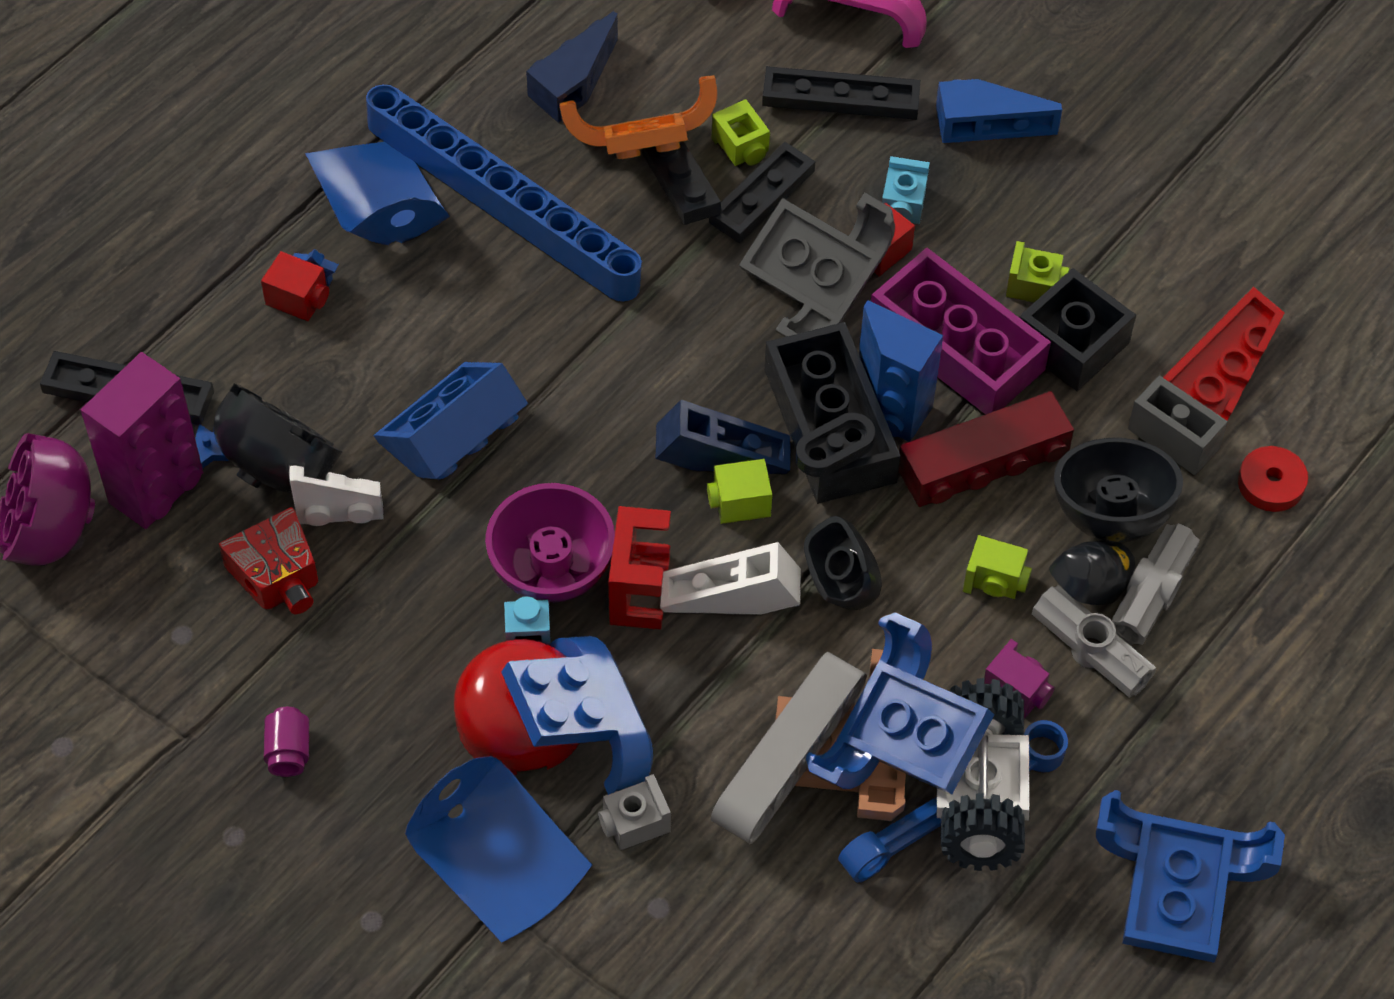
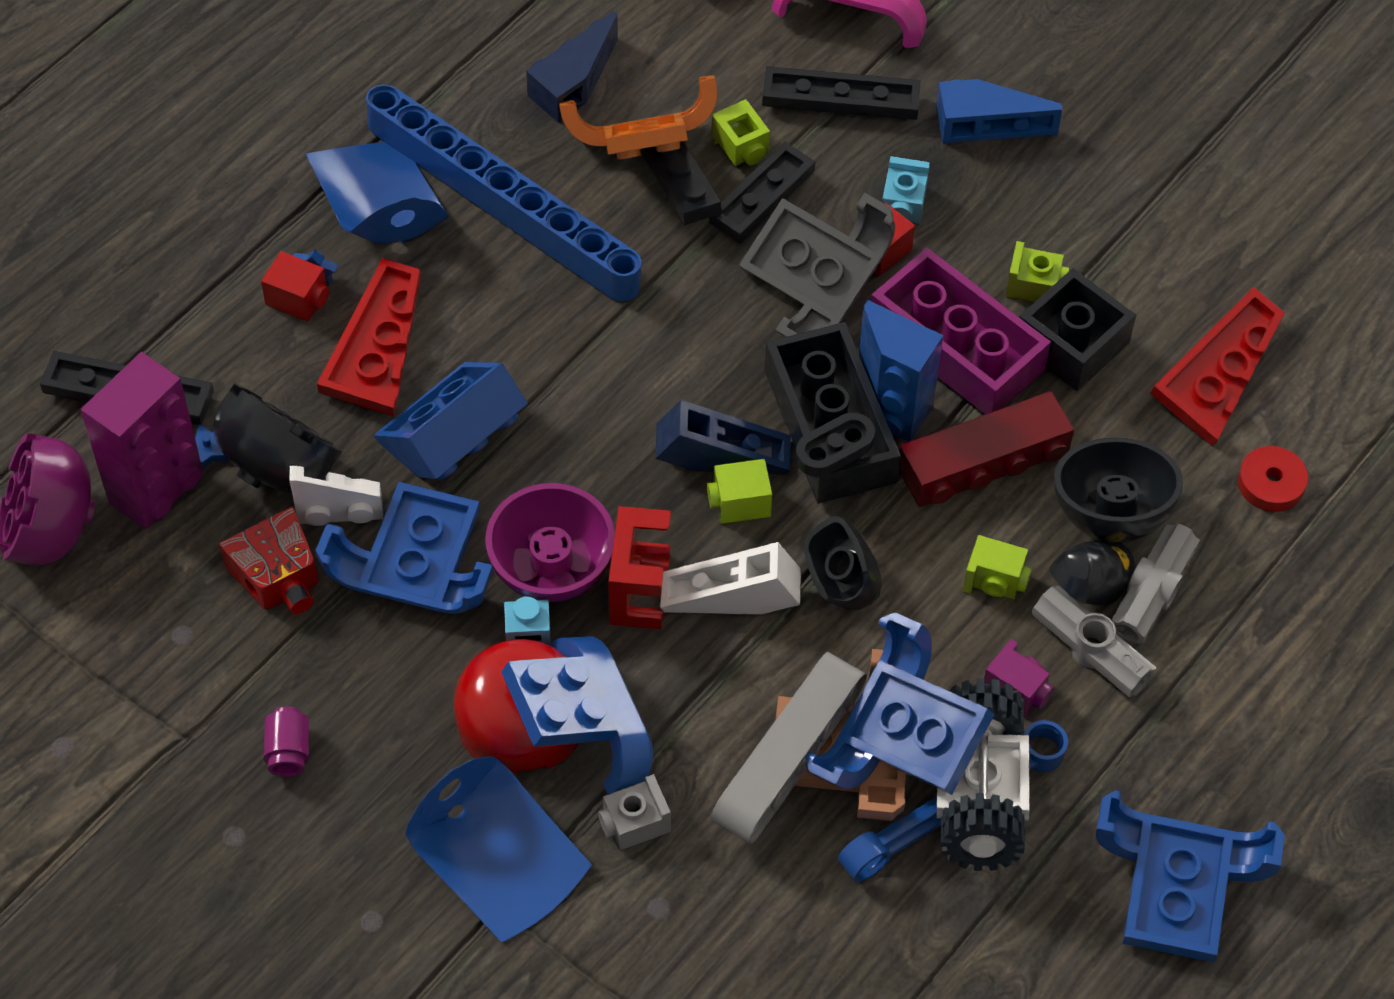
dark grey brick [1128,375,1228,475] -> none
none -> blue piece [316,482,493,614]
none -> red wing [317,258,421,417]

